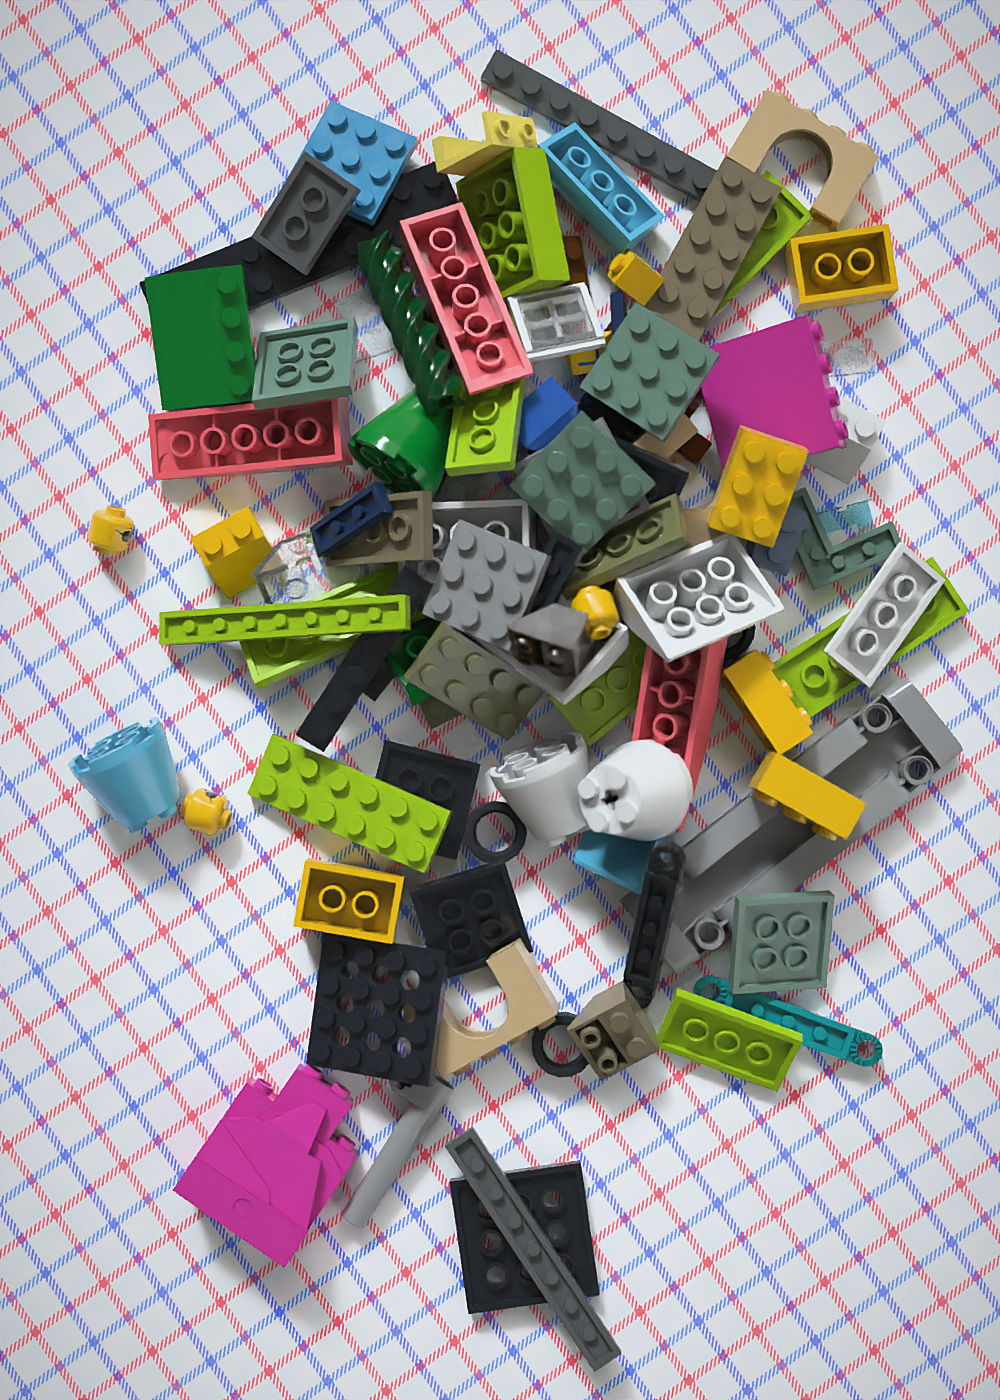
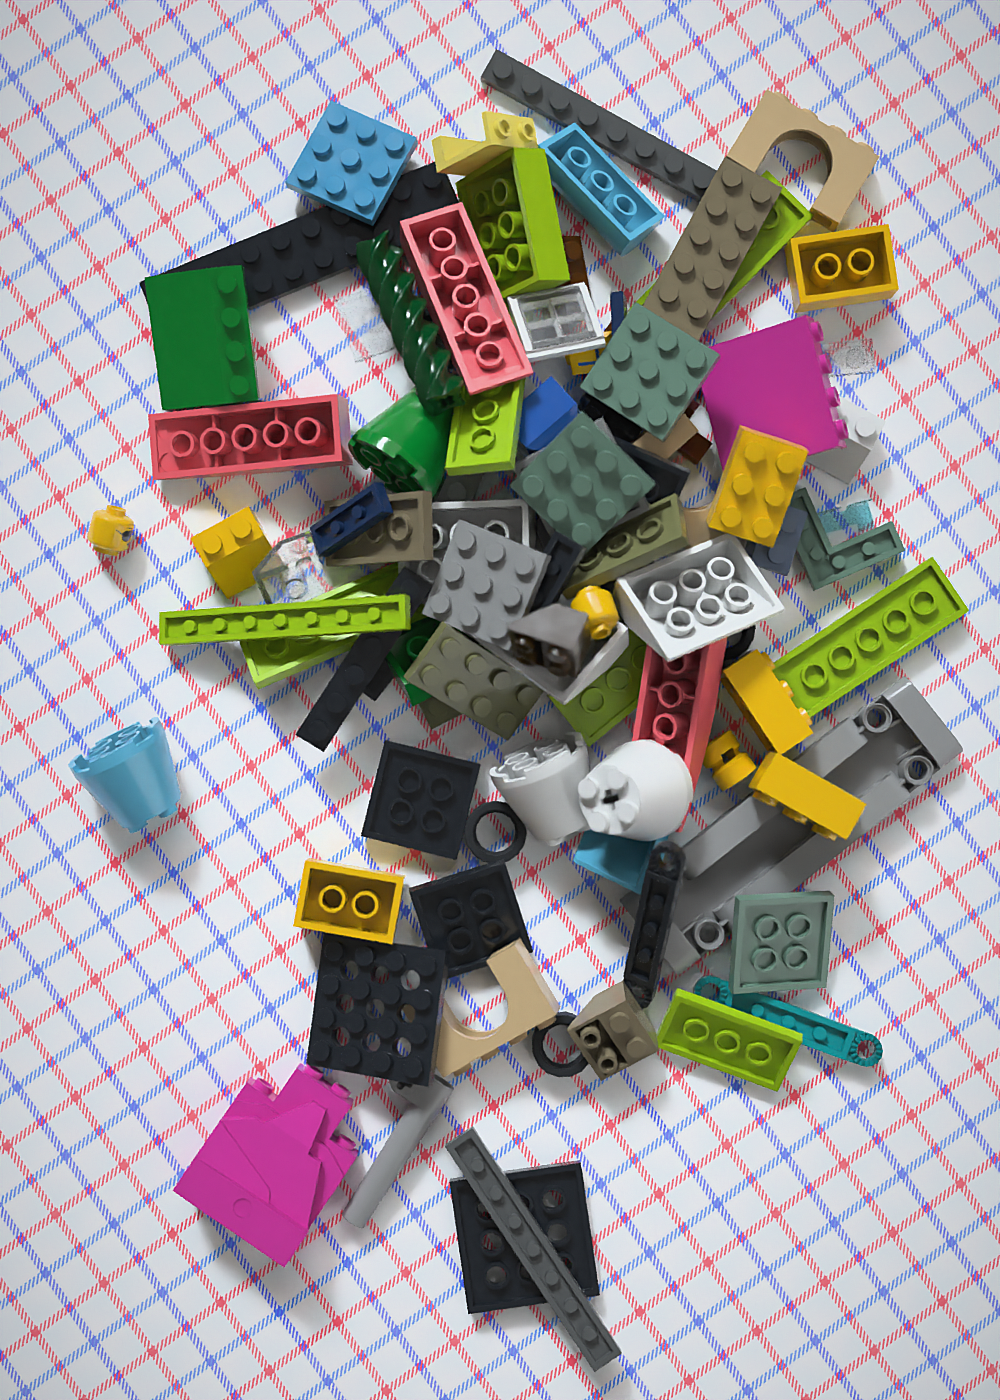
yellow head [180,788,232,836] -> none
lime plate [247,734,453,873] -> none
dark grey plate [251,151,361,275] -> none
sand green plate [252,317,358,410] -> none
yellow brick [607,248,665,306] -> none
white slope [823,542,945,688] -> none
none -> yellow wheel [703,729,757,791]

